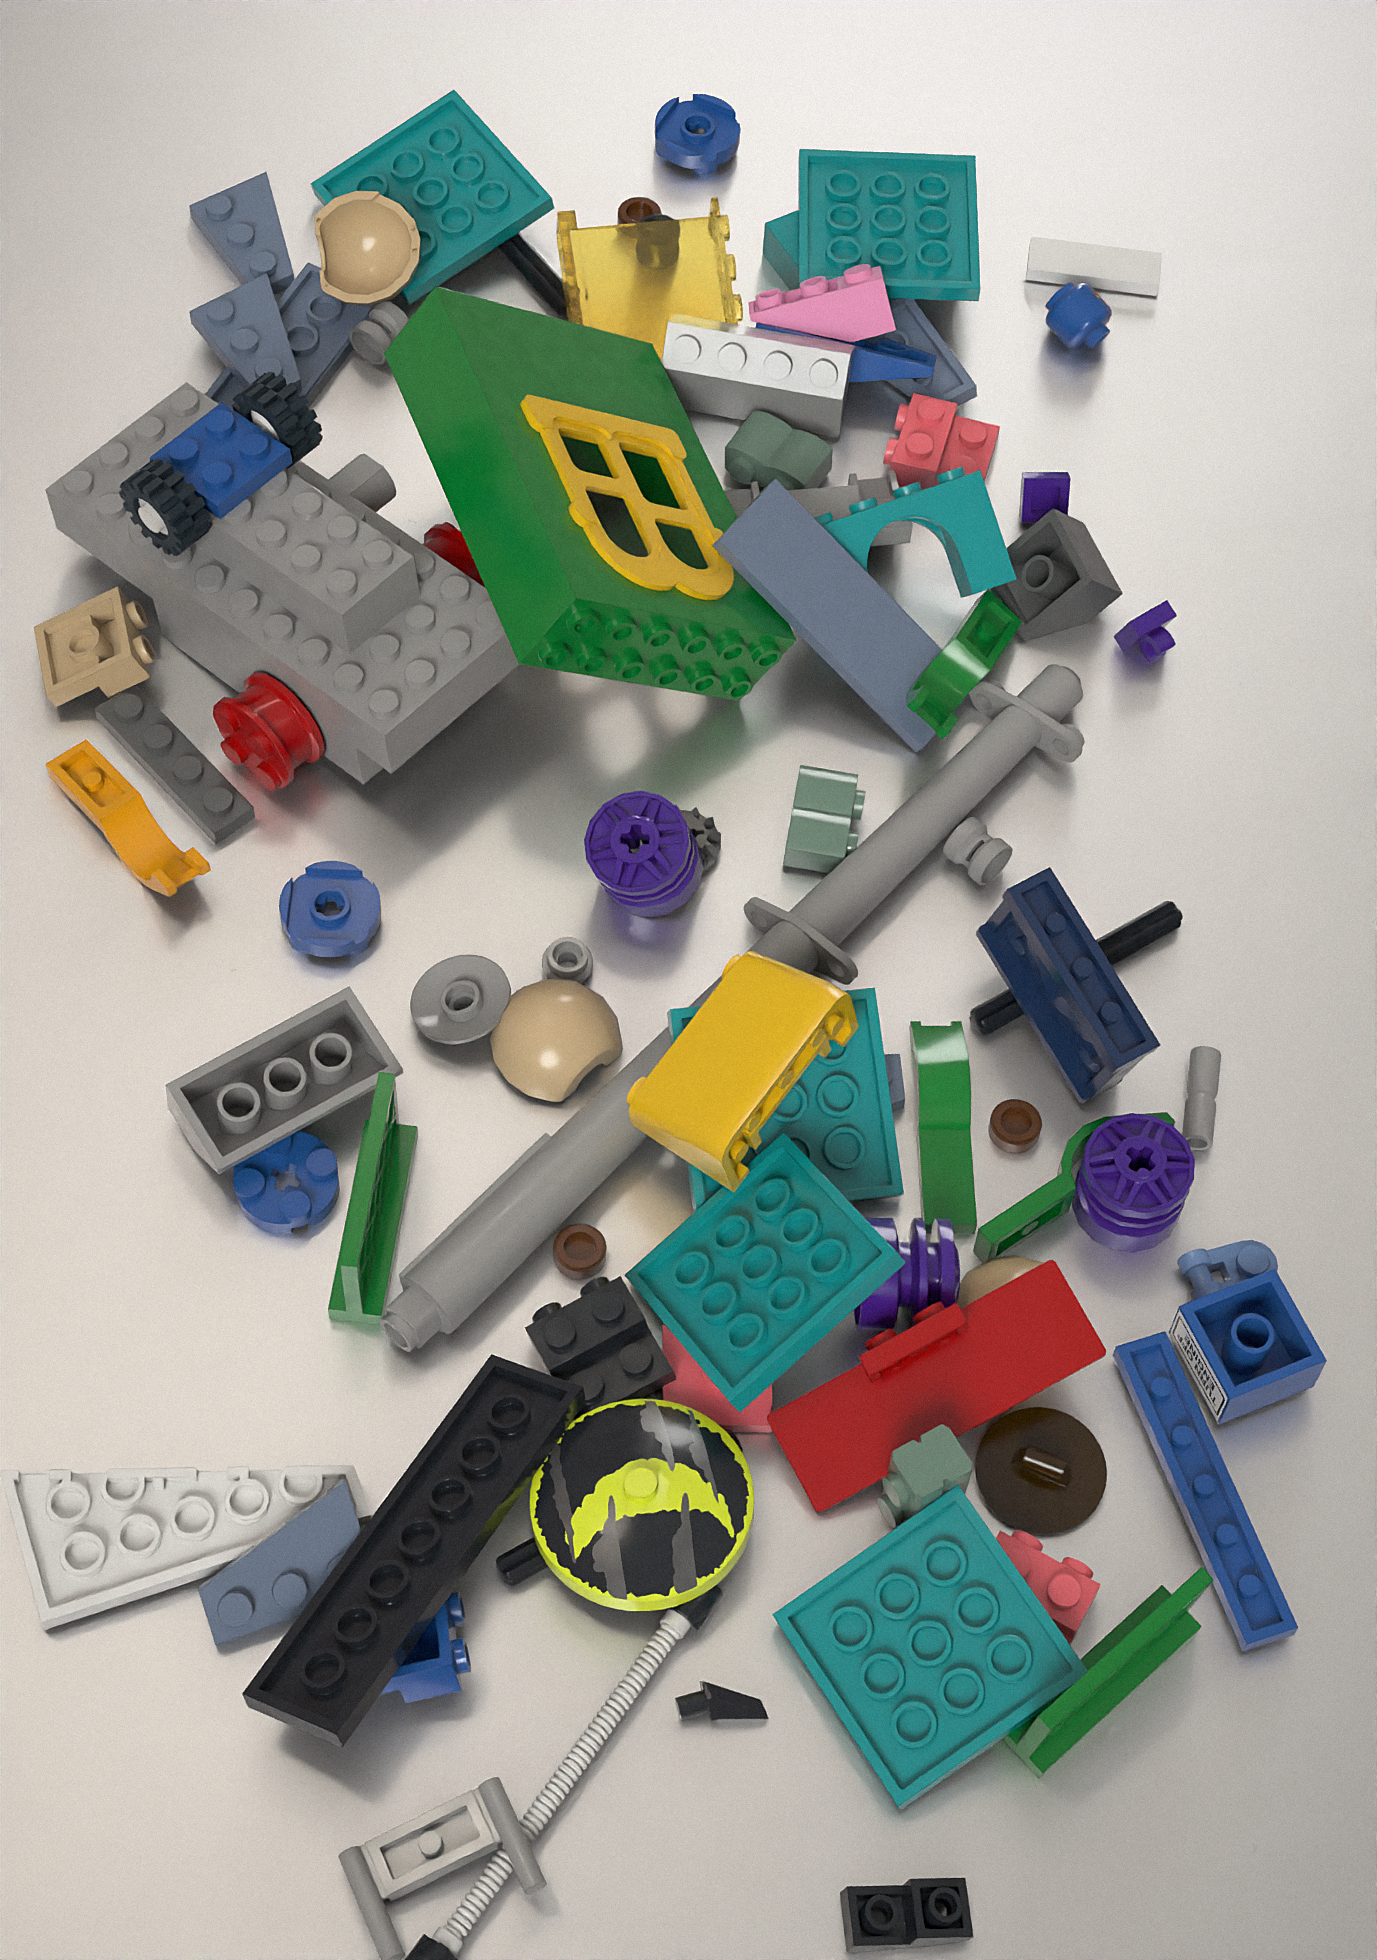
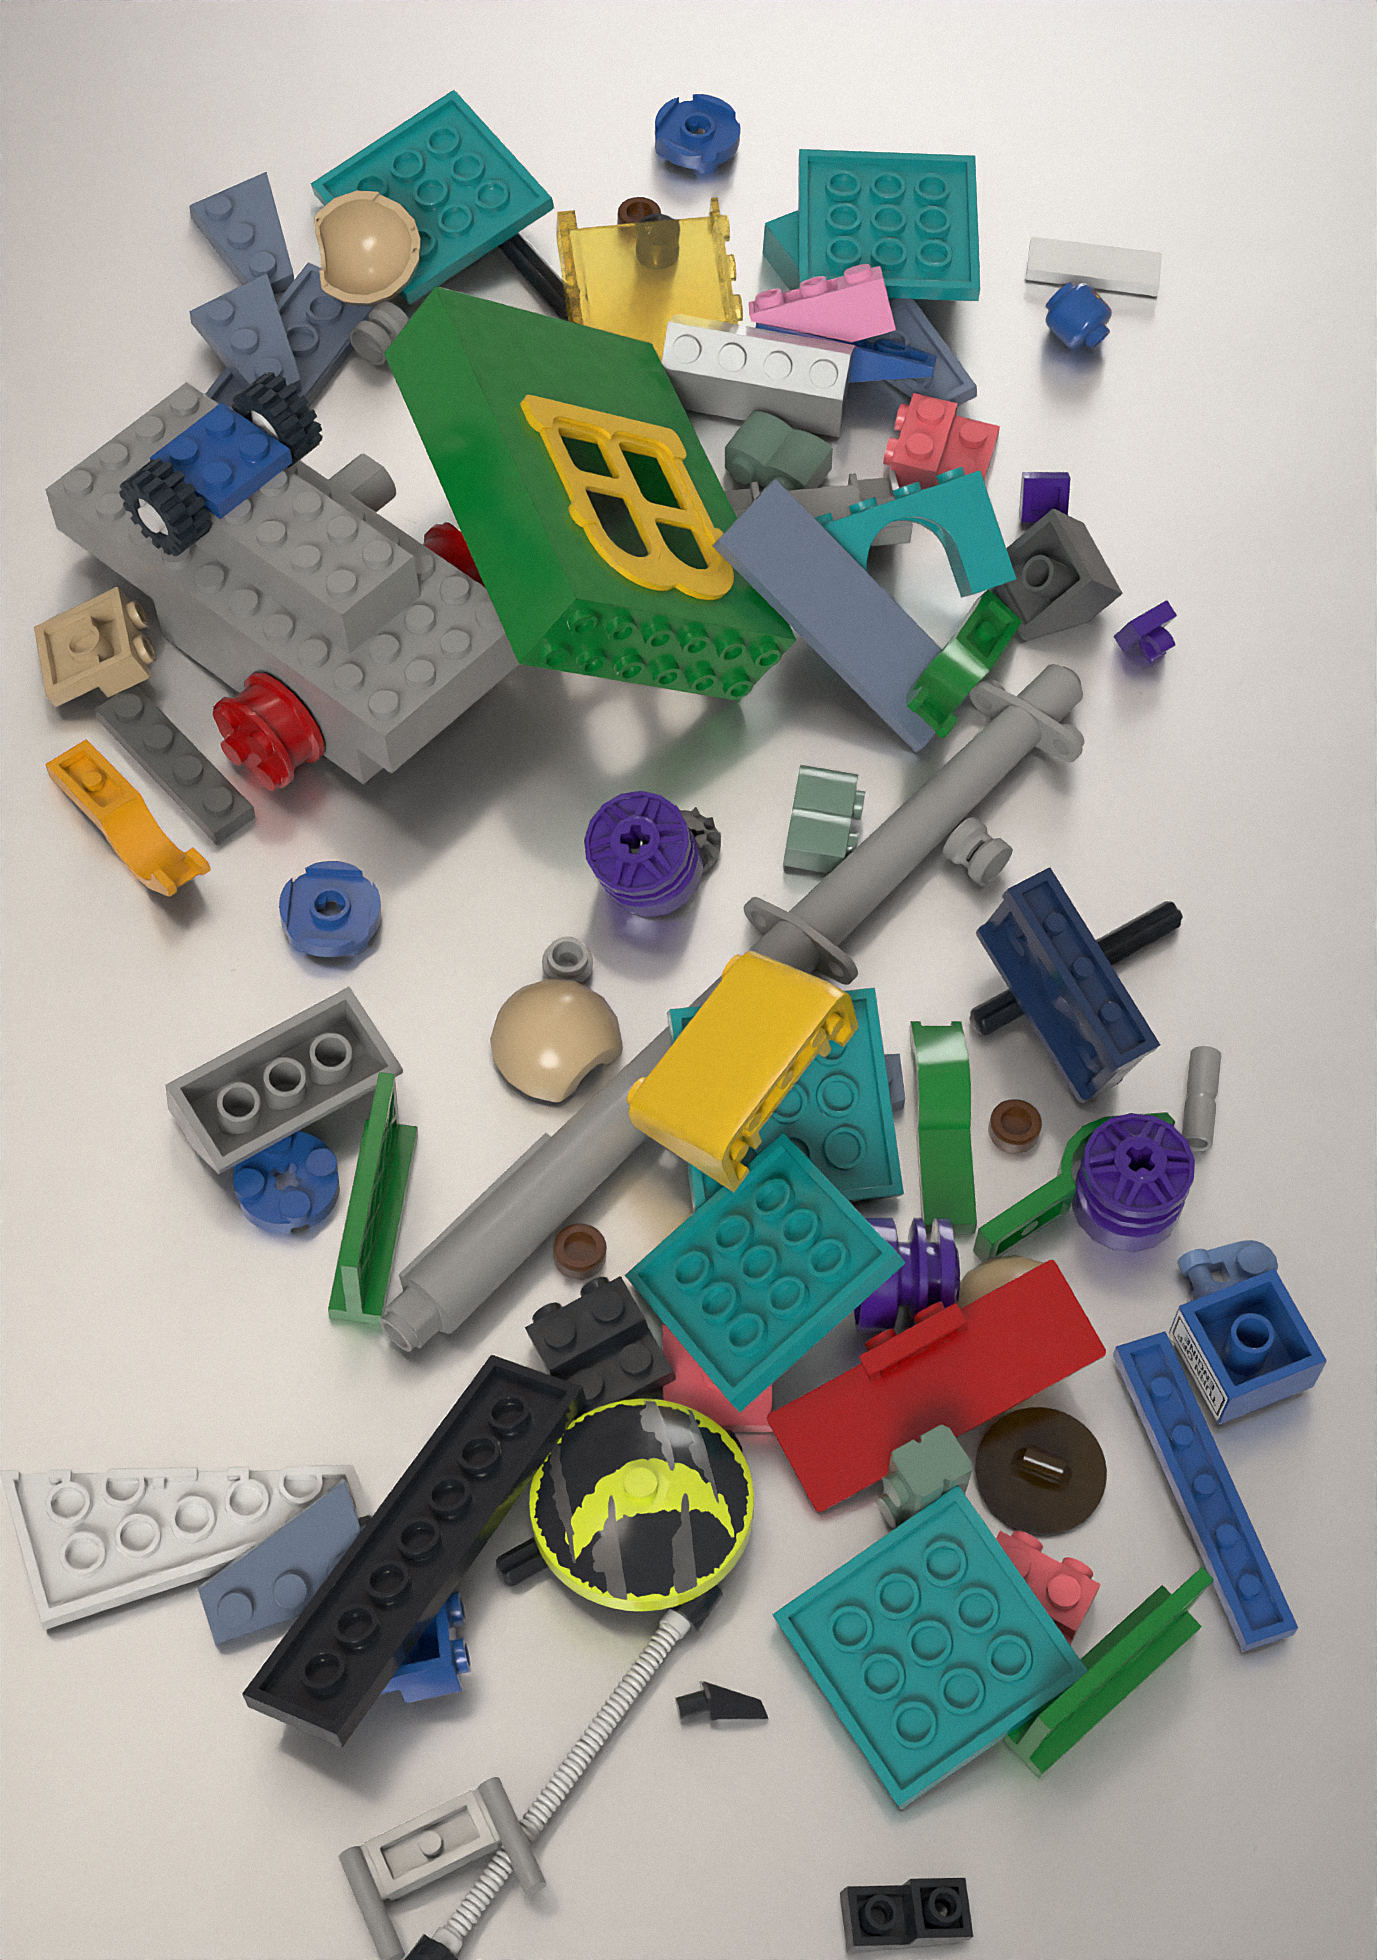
light grey dish [410,955,511,1044] -> none

